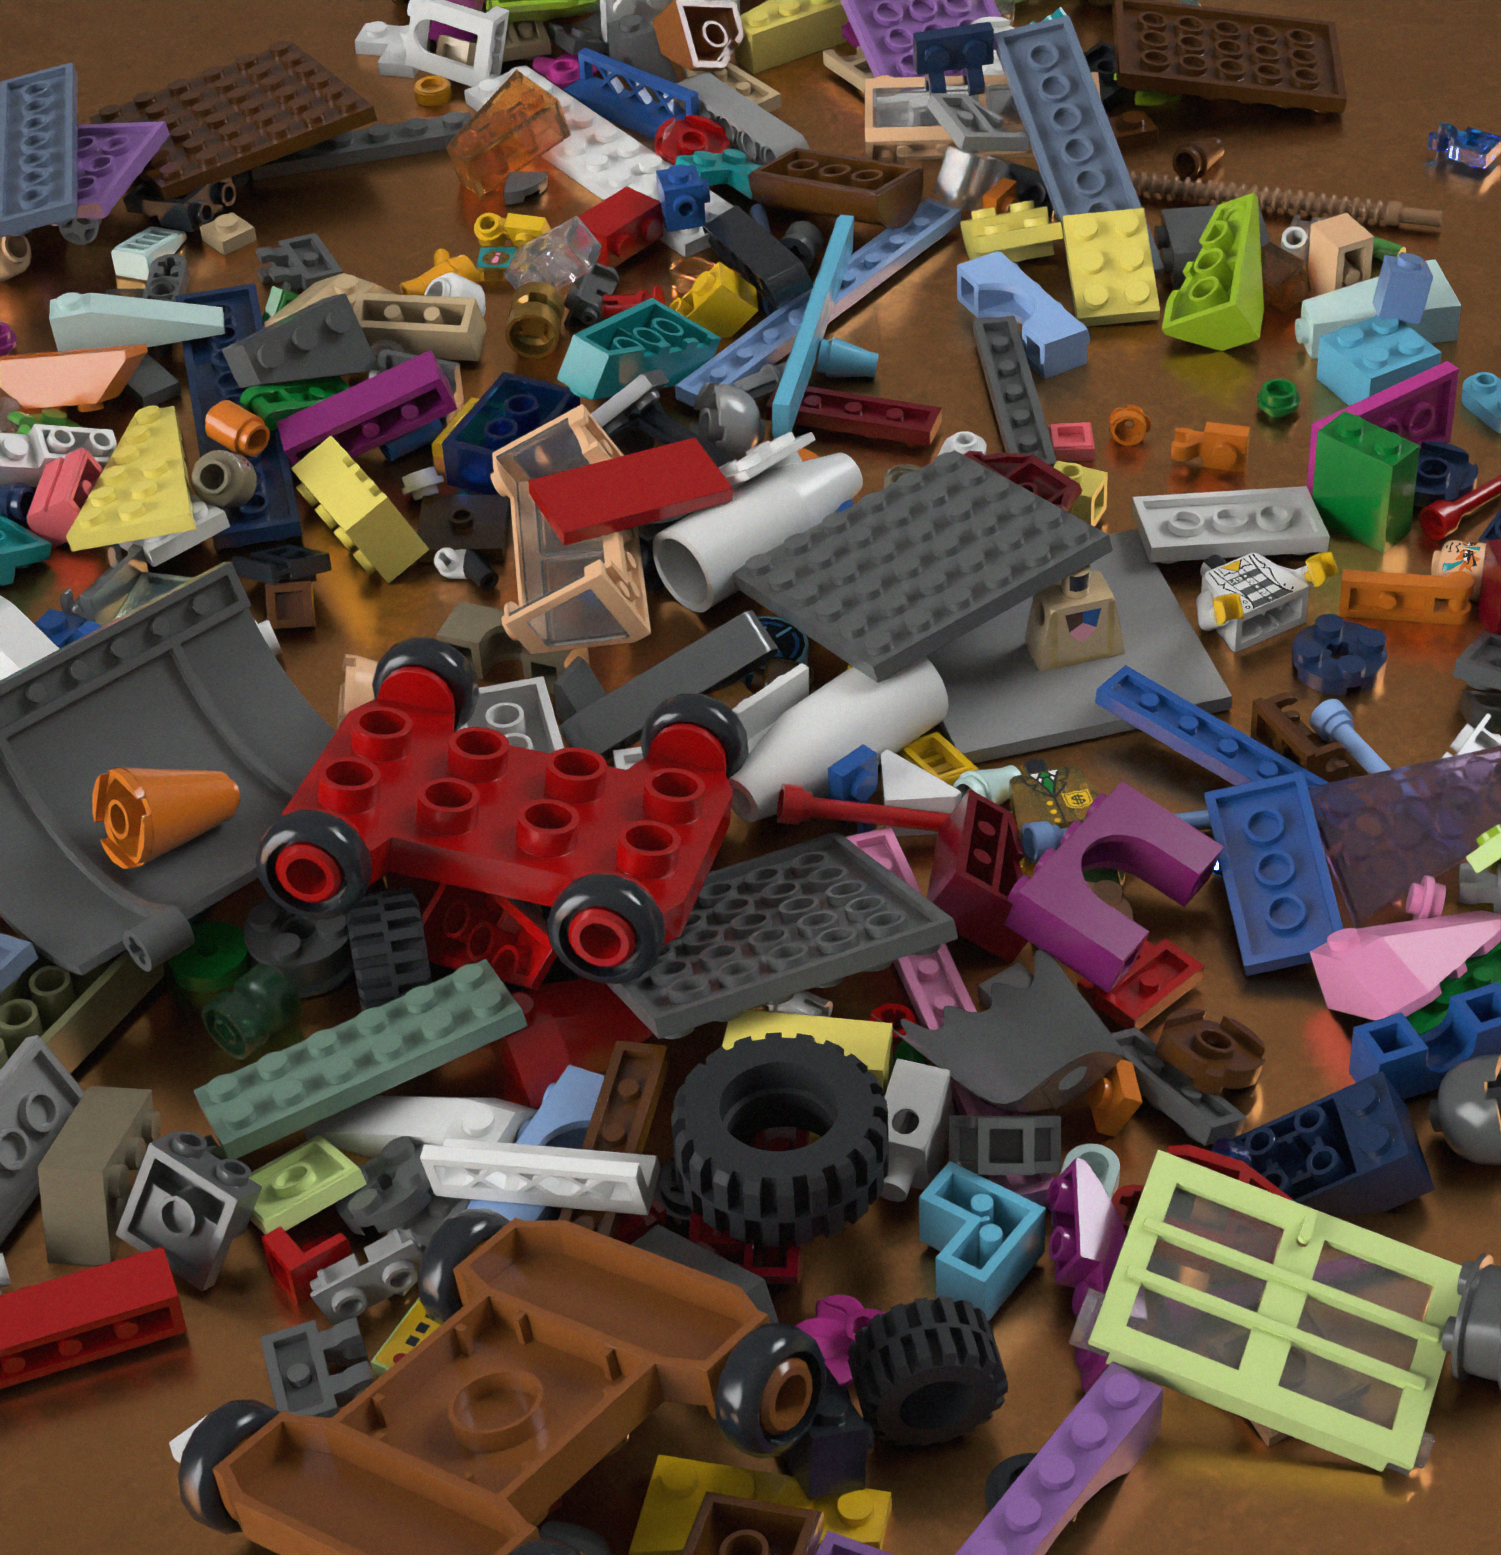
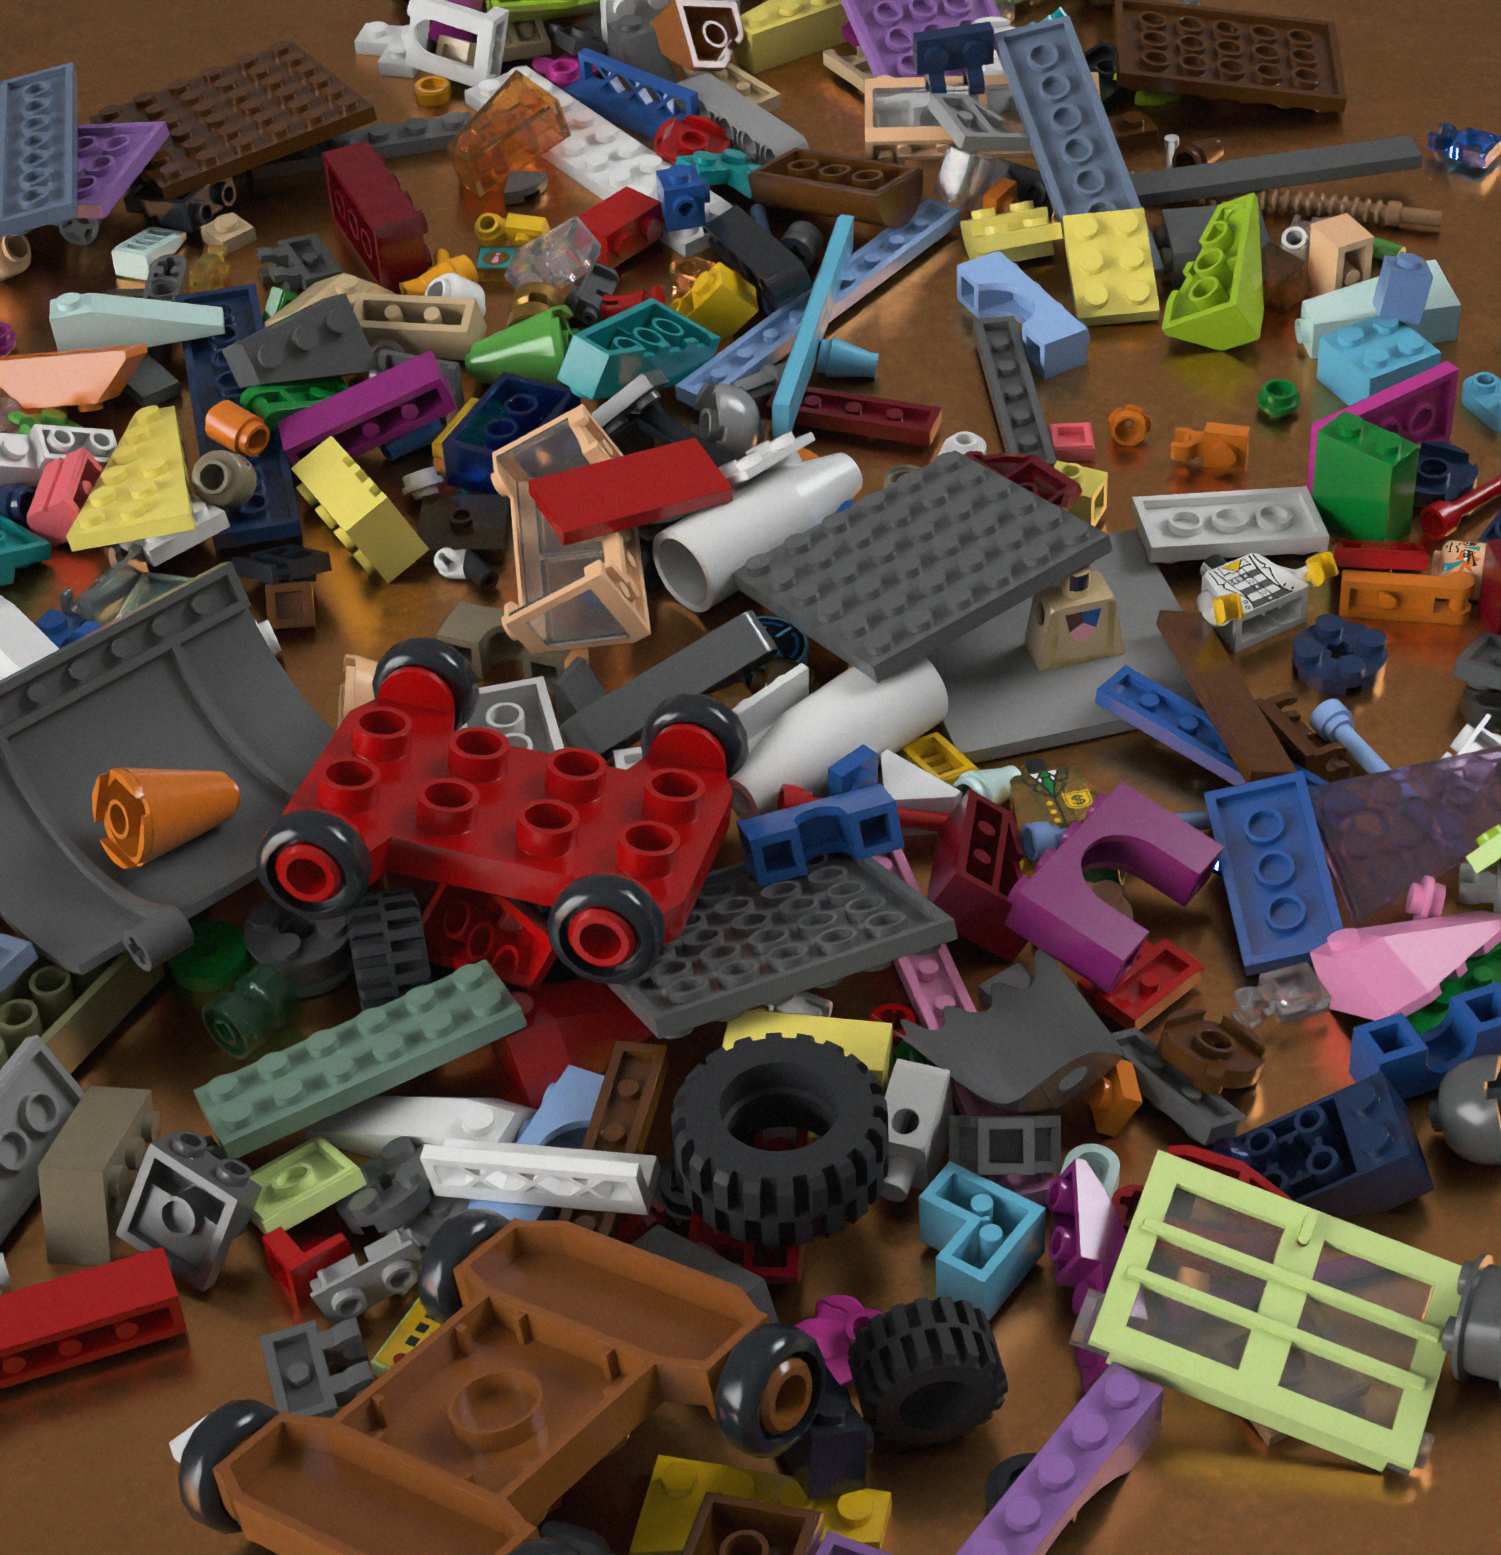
none -> clear yellow plate [189,244,230,293]
none -> dark red brick [322,141,432,294]
none -> bright green cone [465,305,579,389]
none -> blue arch [736,783,905,887]
none -> dark grey tile [1129,135,1423,207]
none -> reddish brown tile [1156,610,1297,783]
none -> white hinge [1164,134,1179,169]
none -> clear plate [1230,962,1331,1029]
none -> red plate [1331,539,1429,573]

